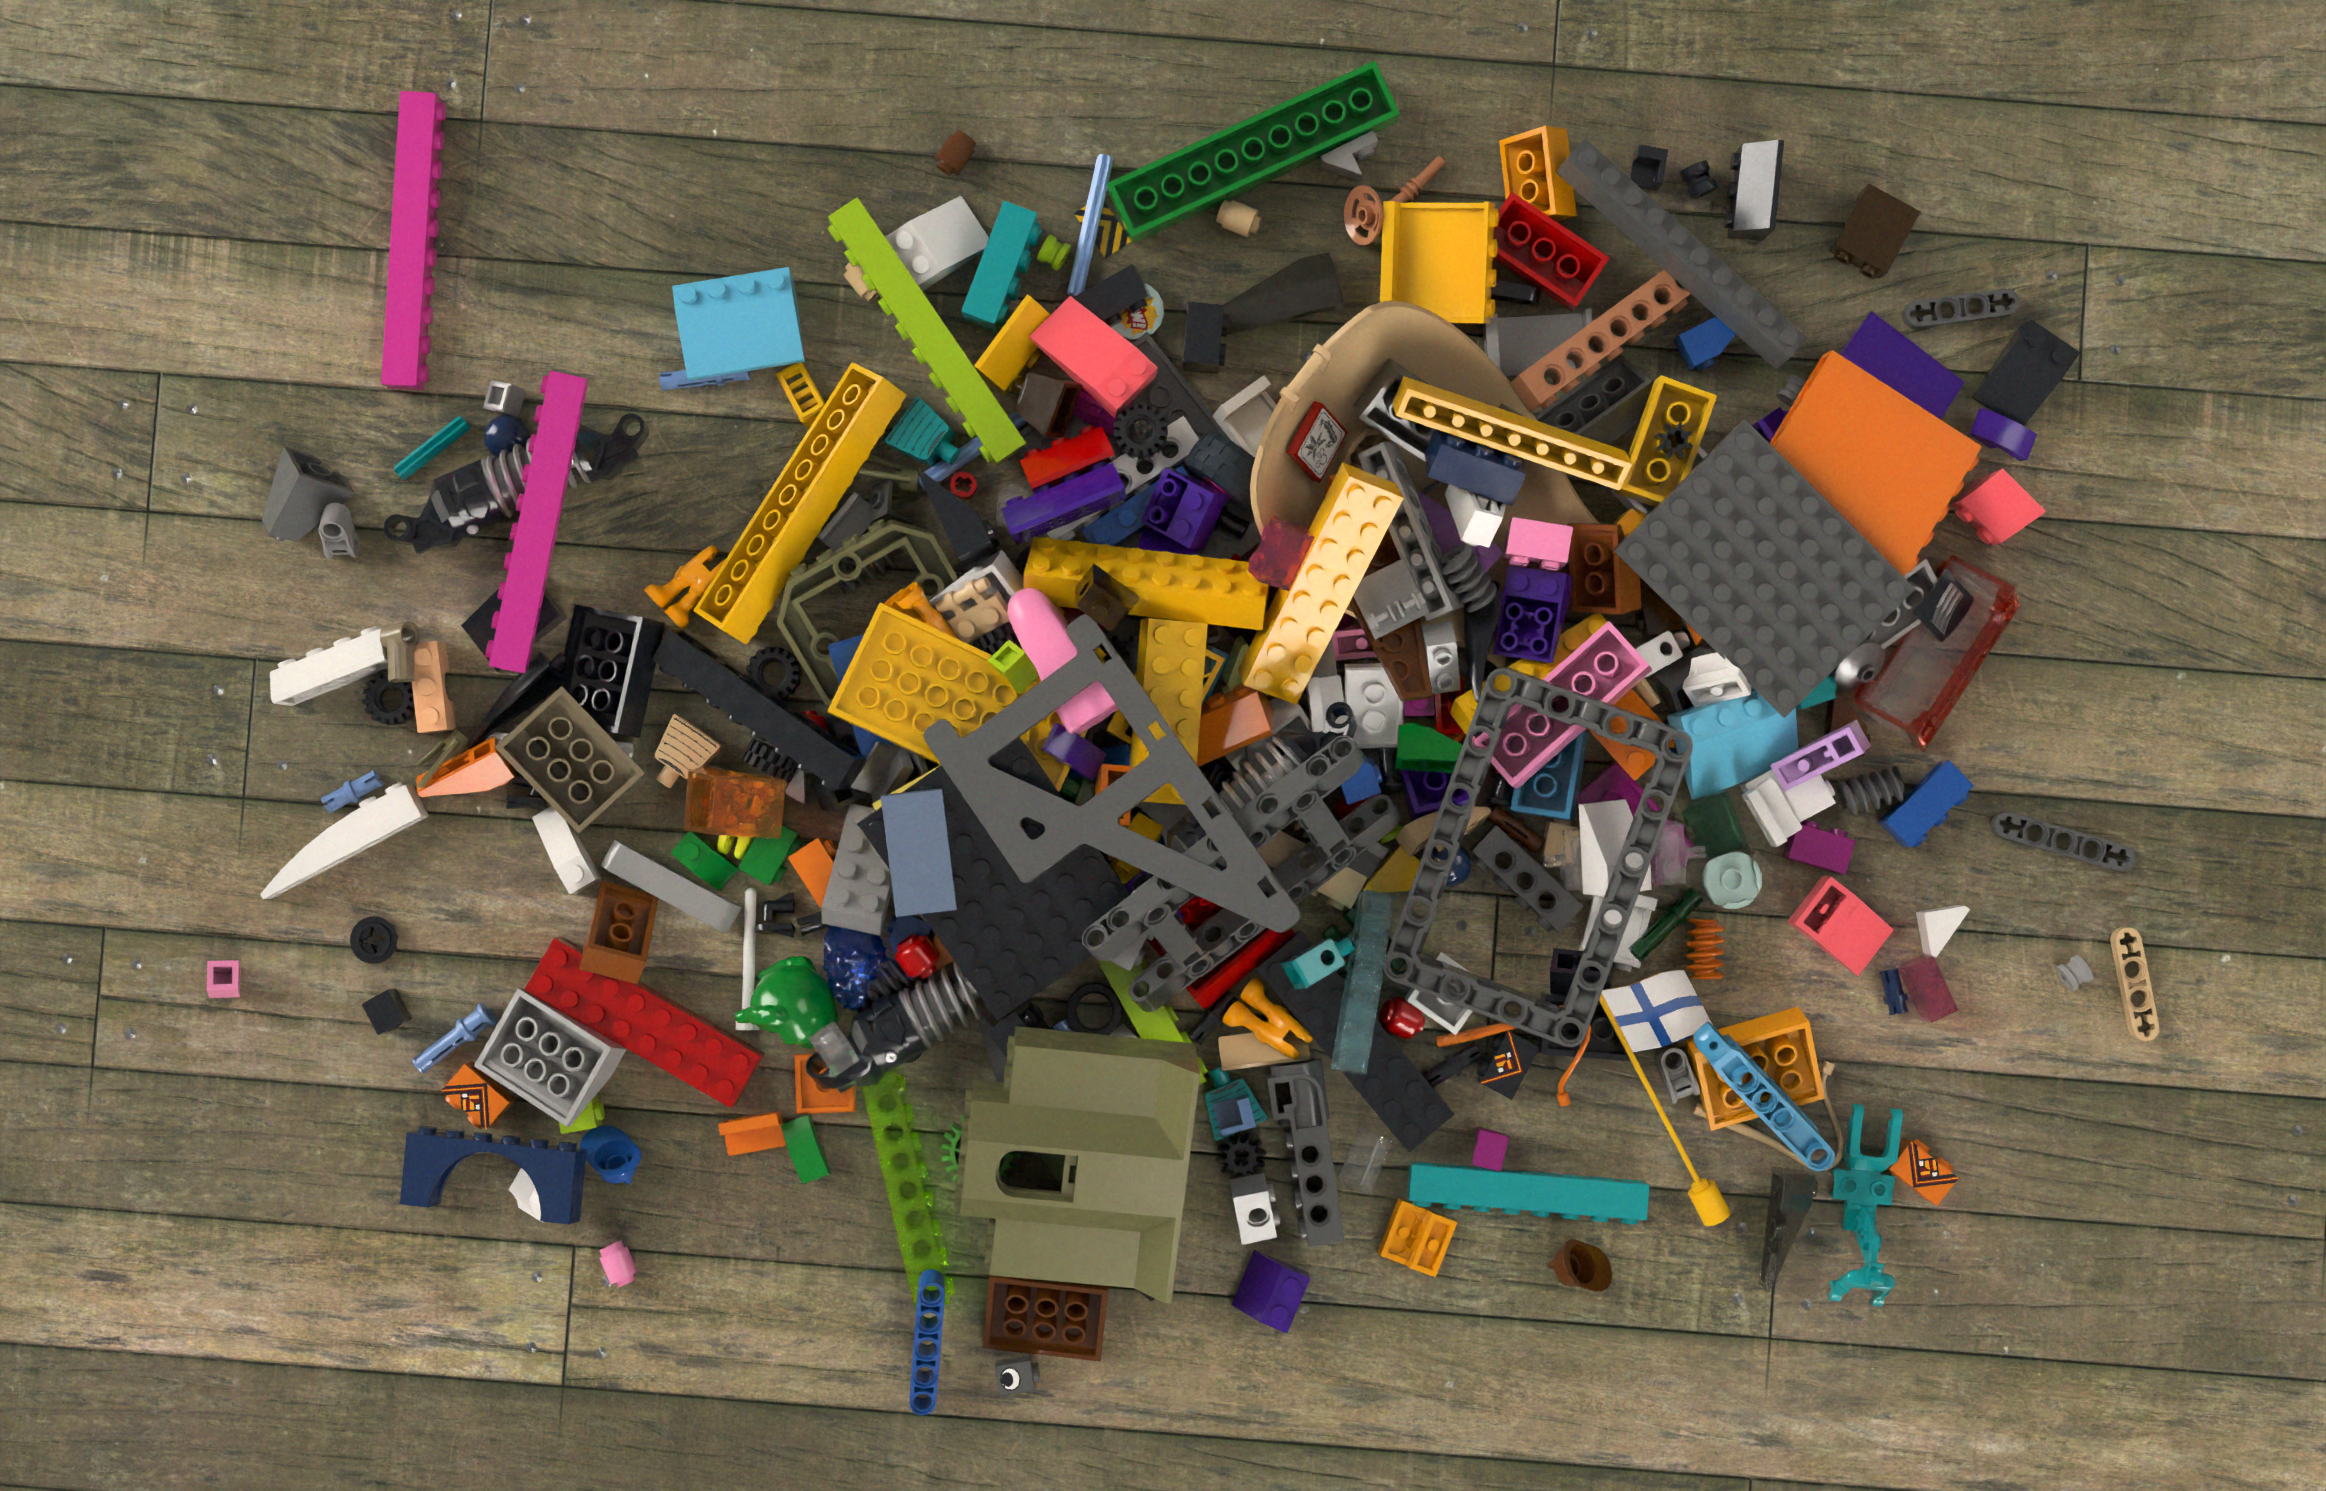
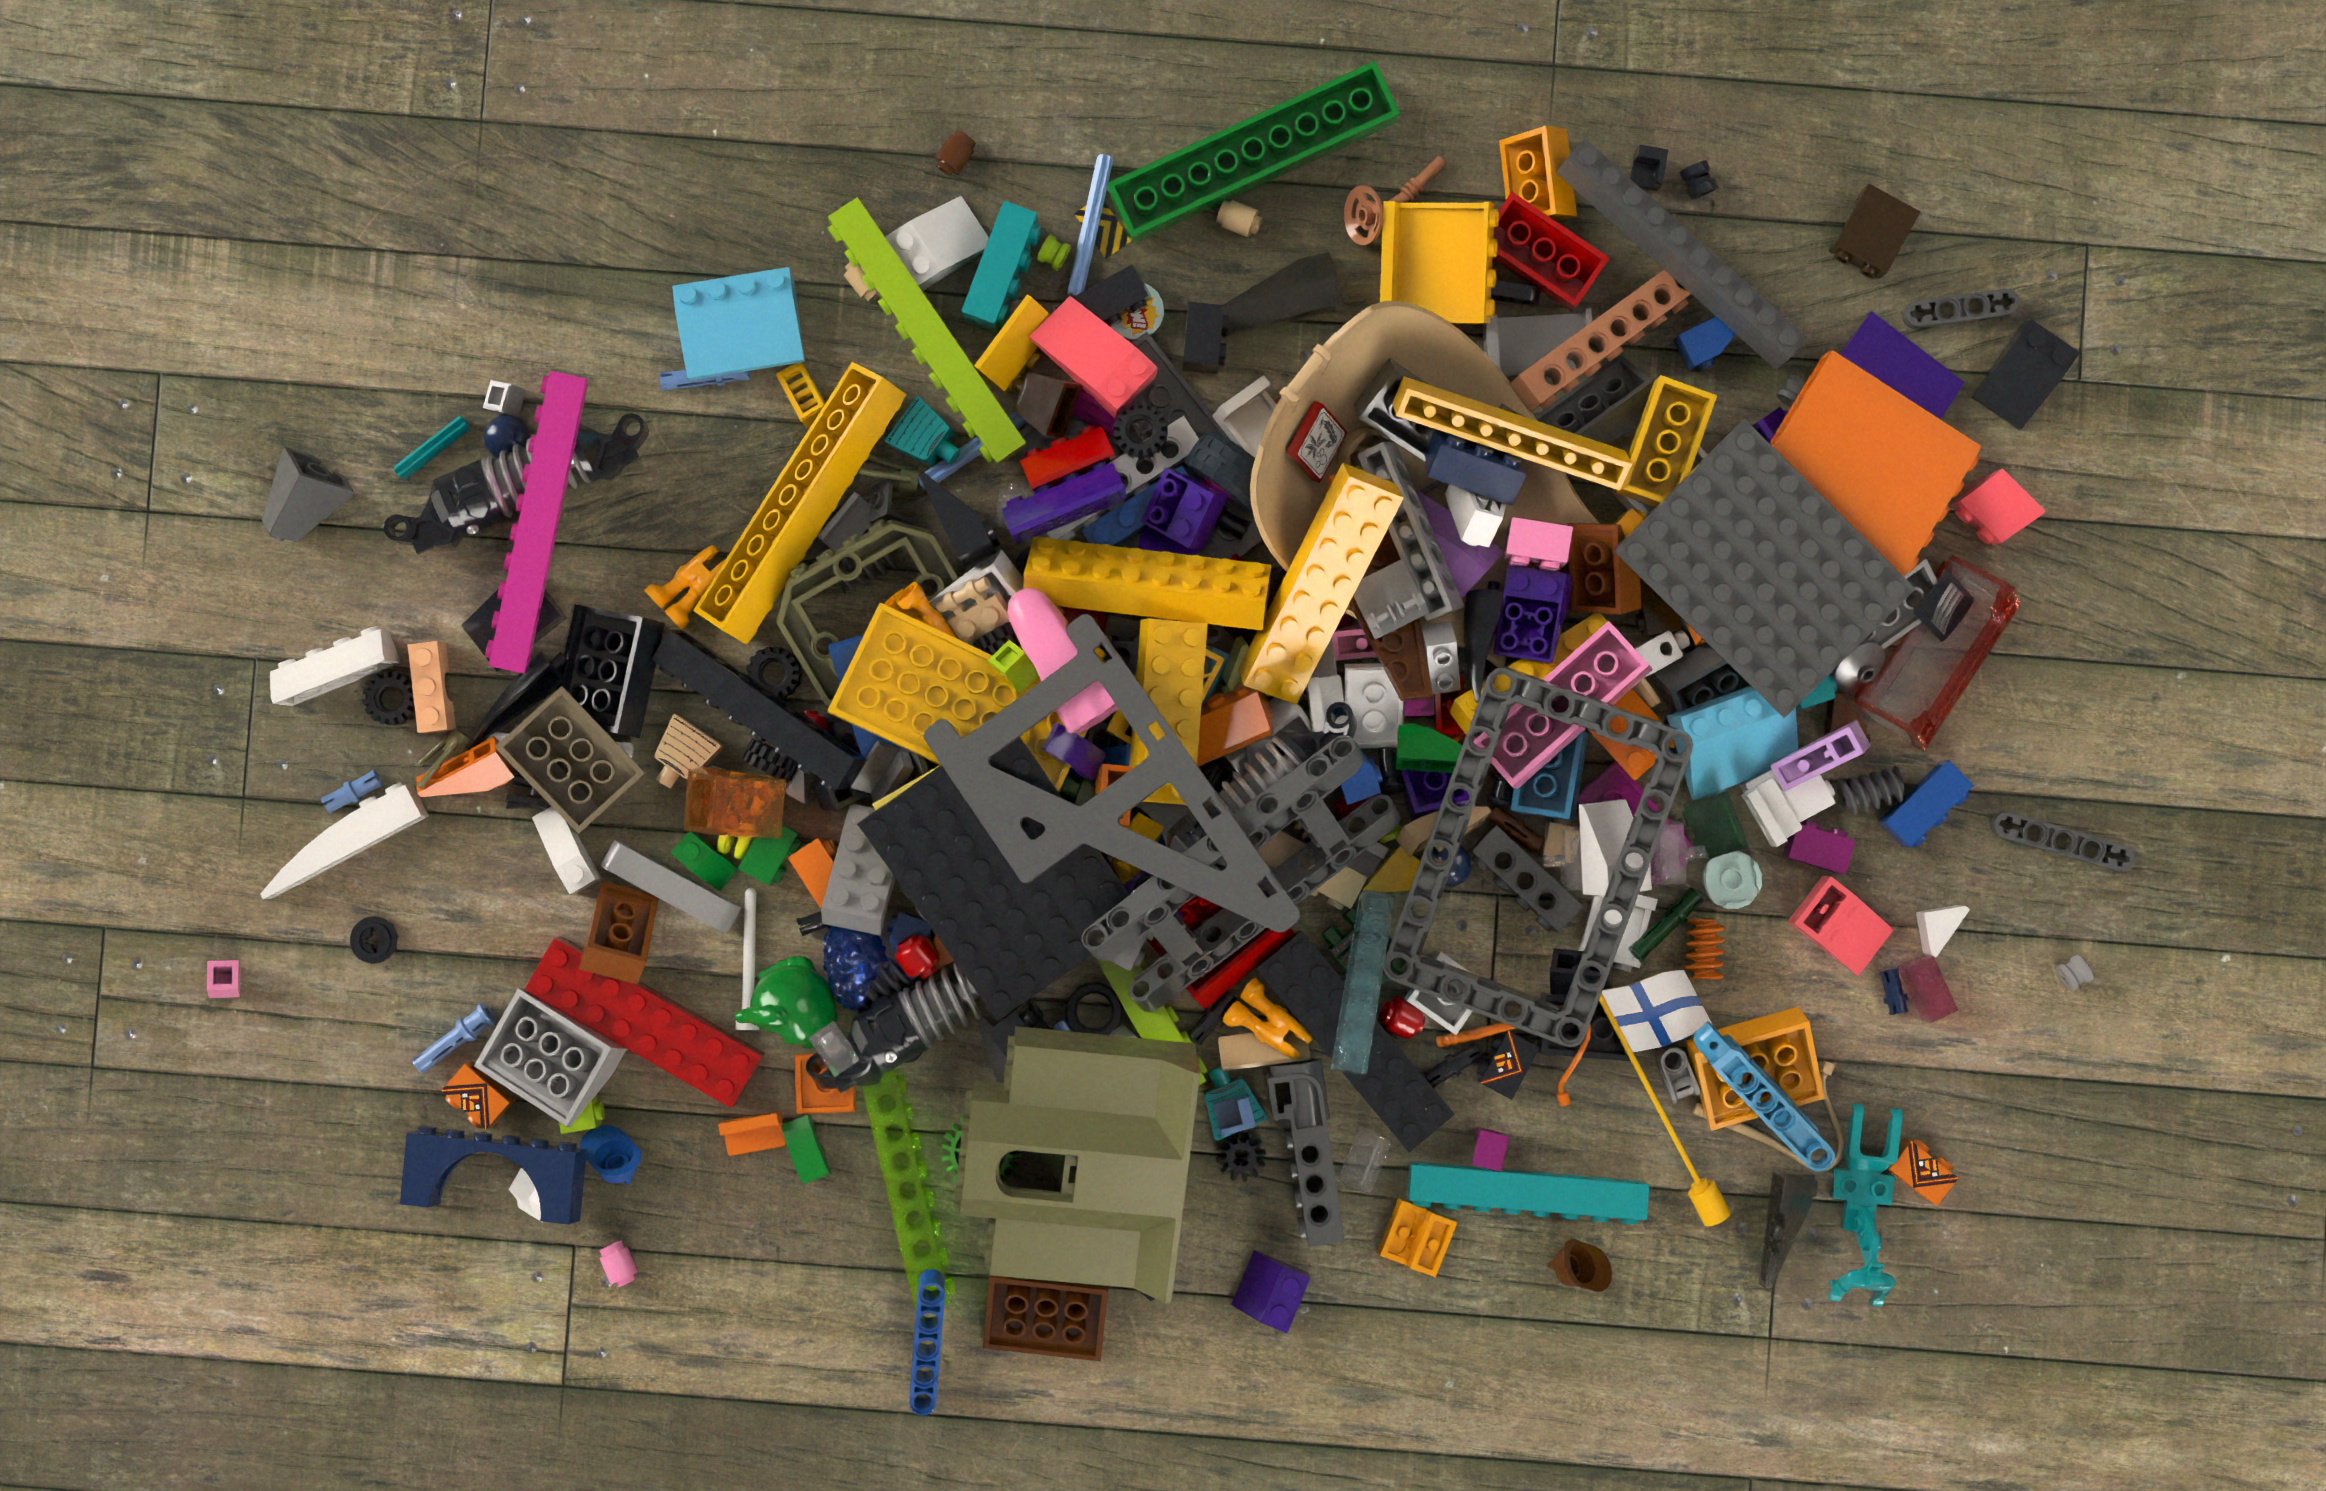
light grey piece [318,503,360,559] -> none
black panel [362,988,412,1035] -> none
dark tan piece [380,621,421,683] -> none
dark pink brick [381,91,446,390] -> none
black piece [755,893,795,938] -> none
sand blue tile [881,788,957,917] -> none
red bush [950,471,977,499] -> none
dark grey brick [995,1355,1041,1396] -> none
dark brown torso [1075,563,1140,631] -> none
brick [1229,1173,1280,1245] -> none
clear pink brick [1248,516,1314,591] -> none
teal torso [1281,935,1354,990] -> none
light grey slope [1319,130,1378,181] -> none
dark grey piece [1439,544,1497,612] -> none
black gear [1654,422,1693,460] -> none
white slope [1683,652,1752,708] -> none
slope [1724,140,1784,241] -> none
dark purple slope [1969,408,2037,461] -> none
tan beam [2110,927,2159,1041] -> none

